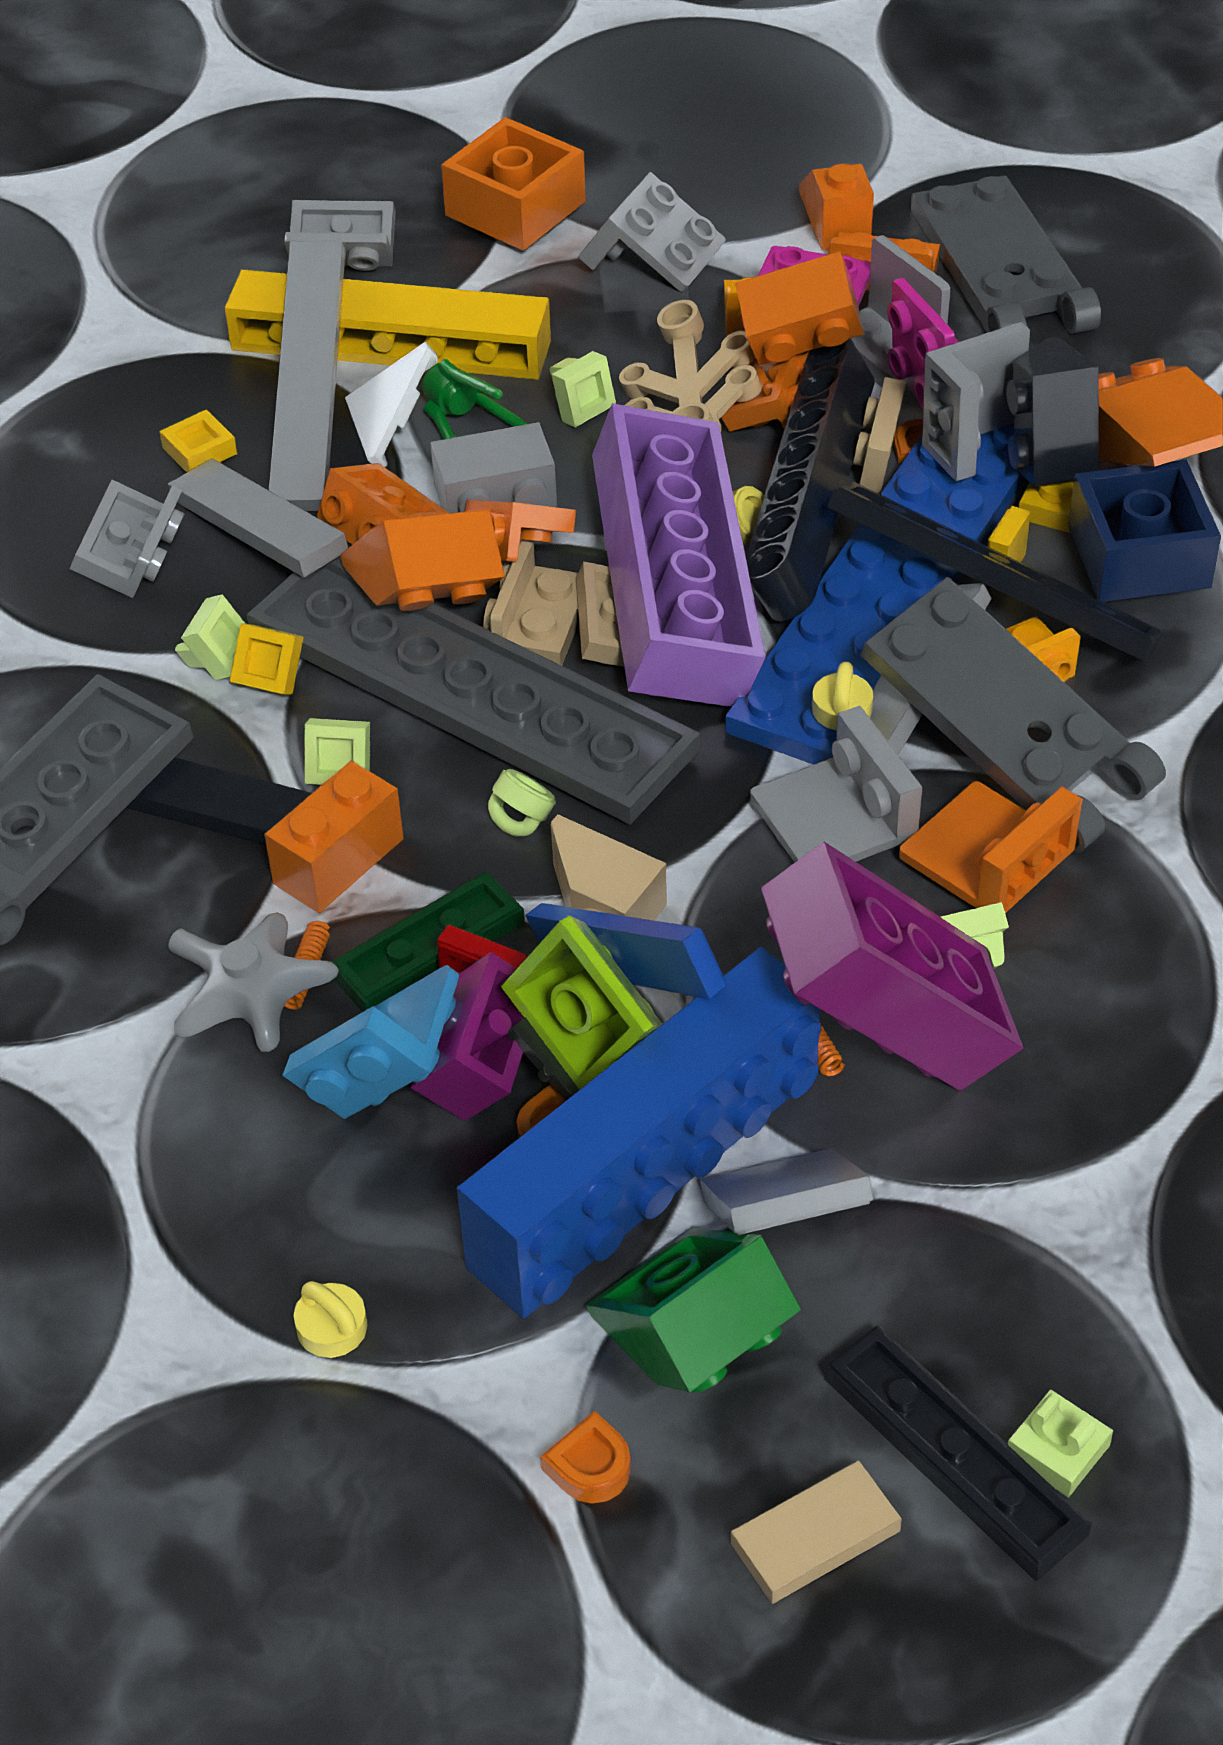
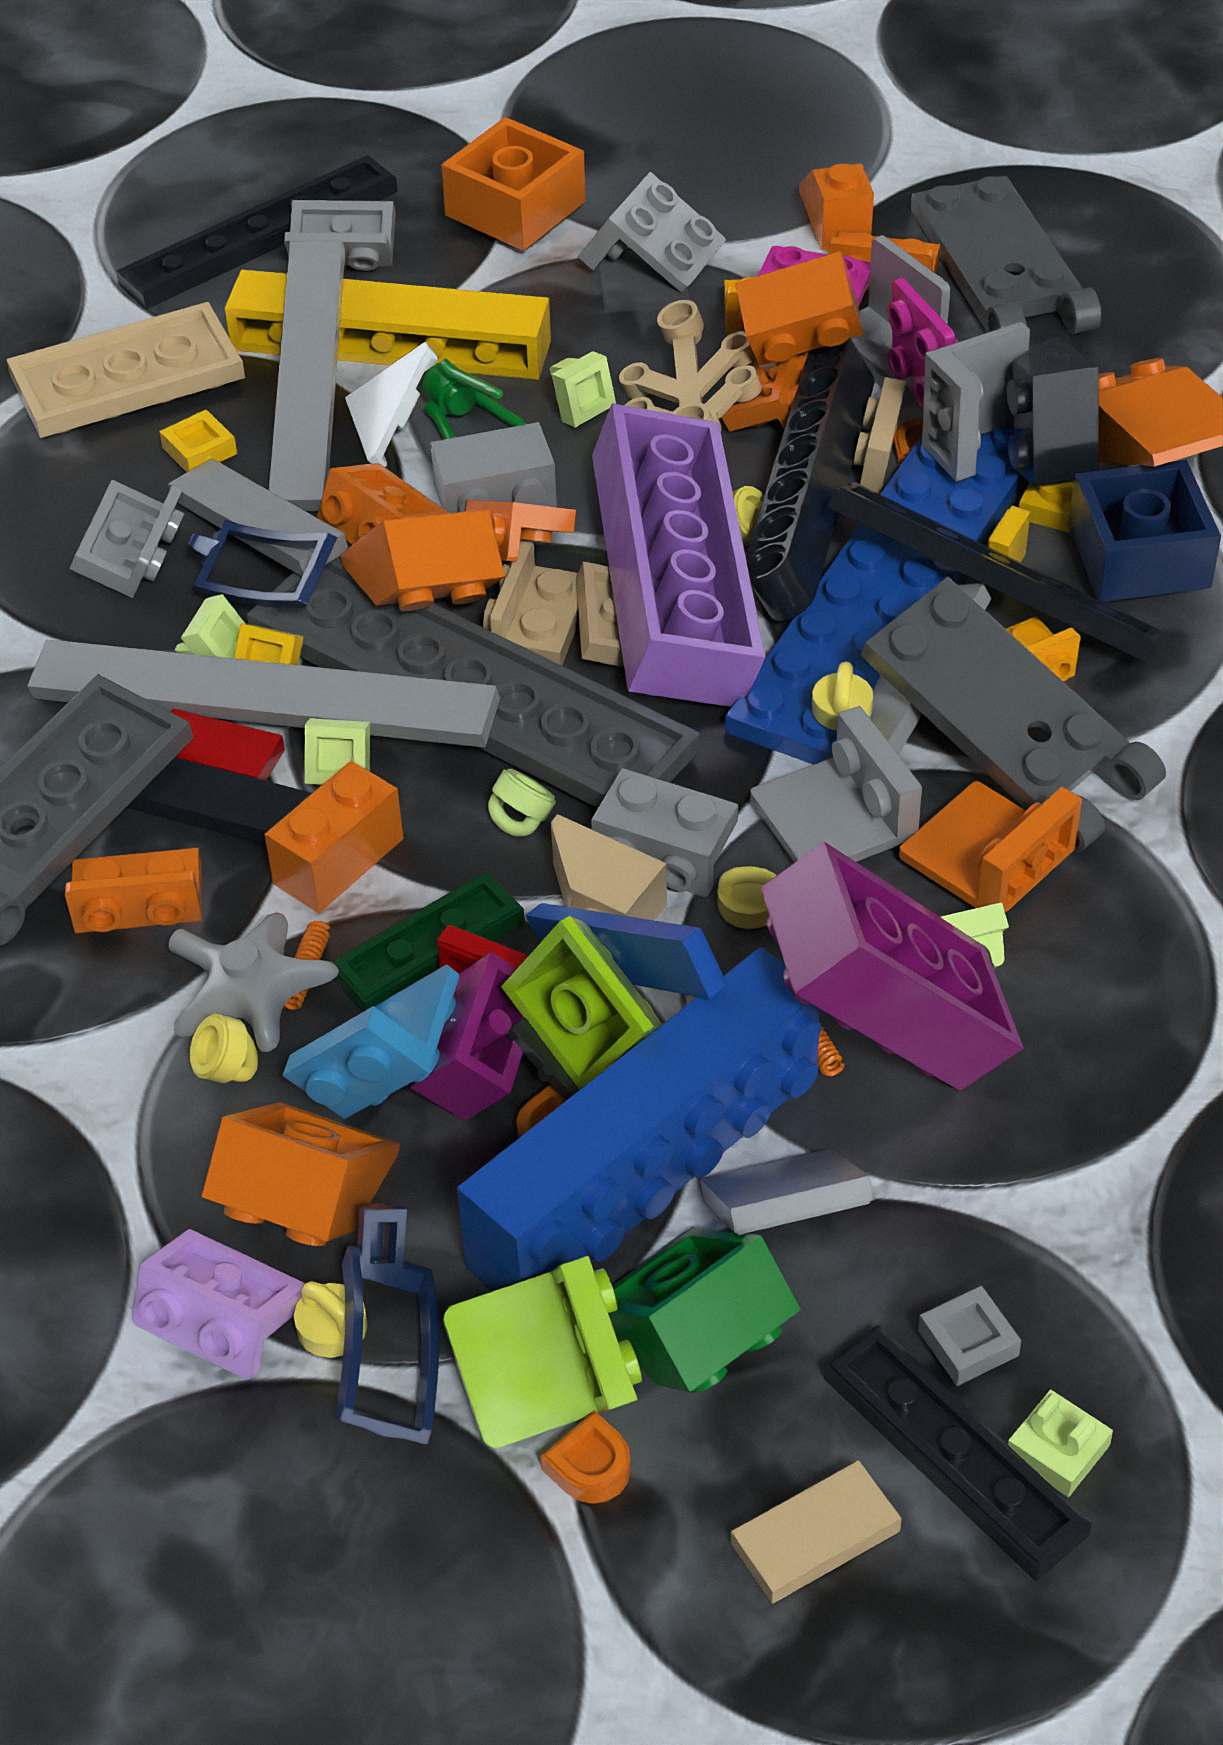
none -> tan plate [6,302,245,438]
none -> light grey tile [27,639,500,748]
none -> orange bracket [65,848,202,933]
none -> black tile [116,155,398,309]
none -> lavender bracket [132,1229,306,1380]
none -> red tile [171,708,285,781]
none -> dark blue sword [188,520,338,608]
none -> light yellow tile [190,1014,258,1083]
none -> orange slope [202,1102,401,1246]
none -> dark blue sword [335,1203,440,1444]
none -> lime bracket [443,1256,642,1448]
none -> light grey bracket [591,768,738,897]
none -> light yellow tile [717,866,777,929]
none -> light grey plate [918,1286,1021,1386]

